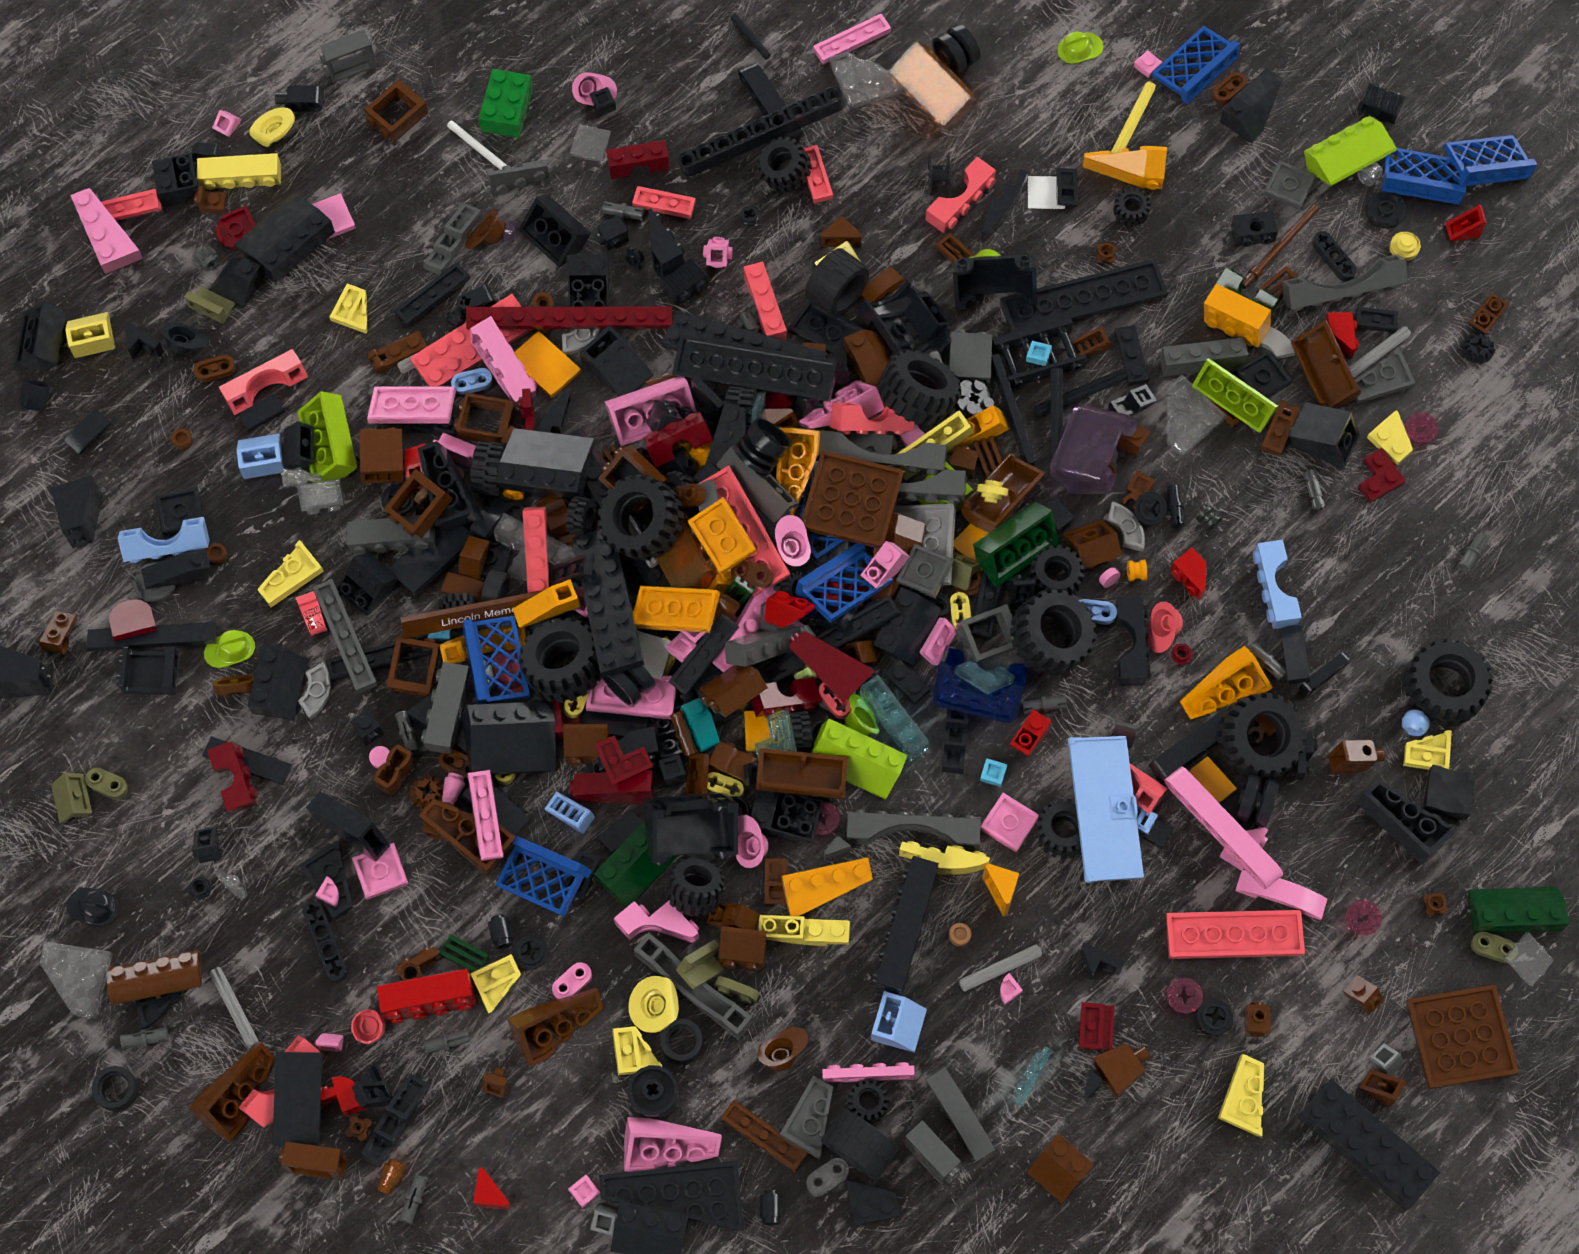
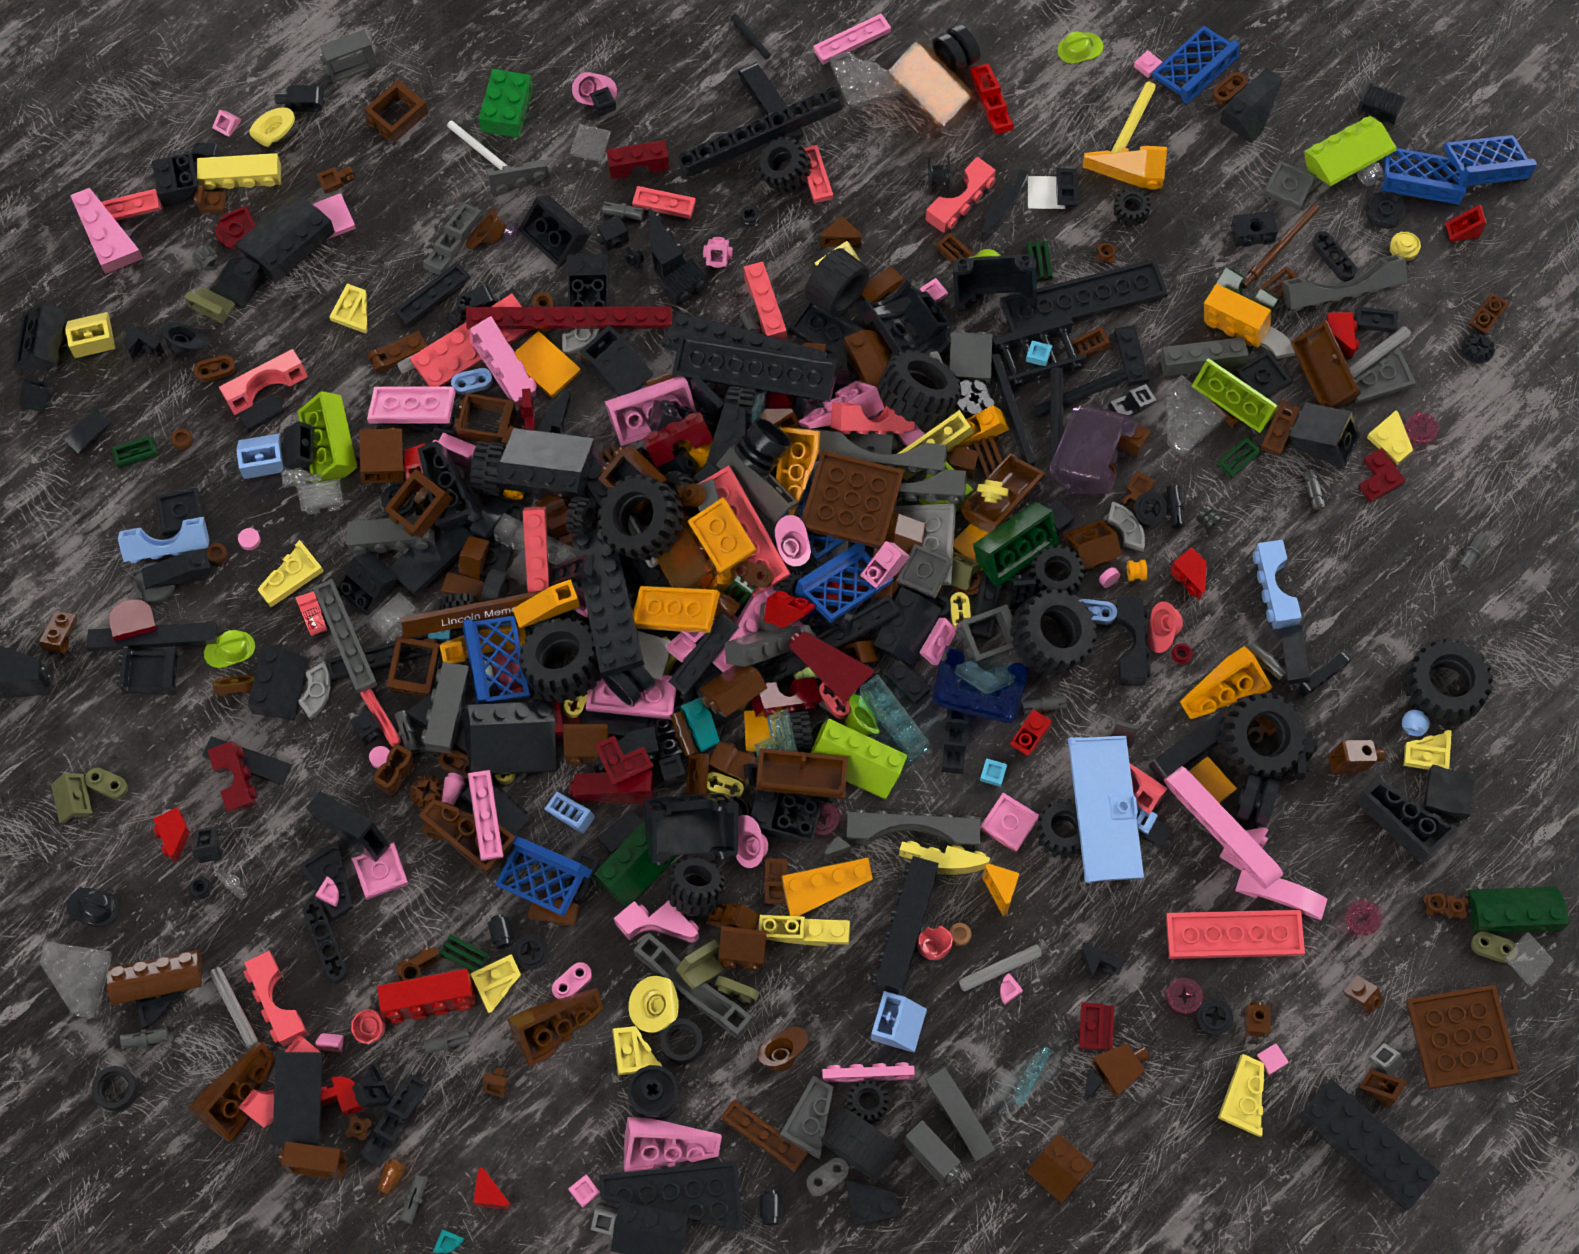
black slope [50,475,103,548] -> none
none -> dark green tile [111,435,158,469]
none -> red slope [152,807,190,862]
none -> bright pink tile [238,528,261,550]
none -> coral arch [244,951,308,1047]
none -> reddish brown plate [317,166,355,194]
none -> coral axle [360,689,401,747]
none -> clear brick [369,592,419,643]
none -> teal tile [433,1229,465,1254]
none -> reddish brown slope [528,897,579,926]
none -> coral hair [916,926,953,960]
none -> bright pink plate [919,278,948,303]
none -> red slope [970,63,1014,135]
none -> dark green tile [1027,241,1052,281]
none -> dark green tile [1216,437,1261,479]
none -> bright pink tile [1256,1043,1289,1075]
none -> reddish brown plate [1445,895,1468,919]

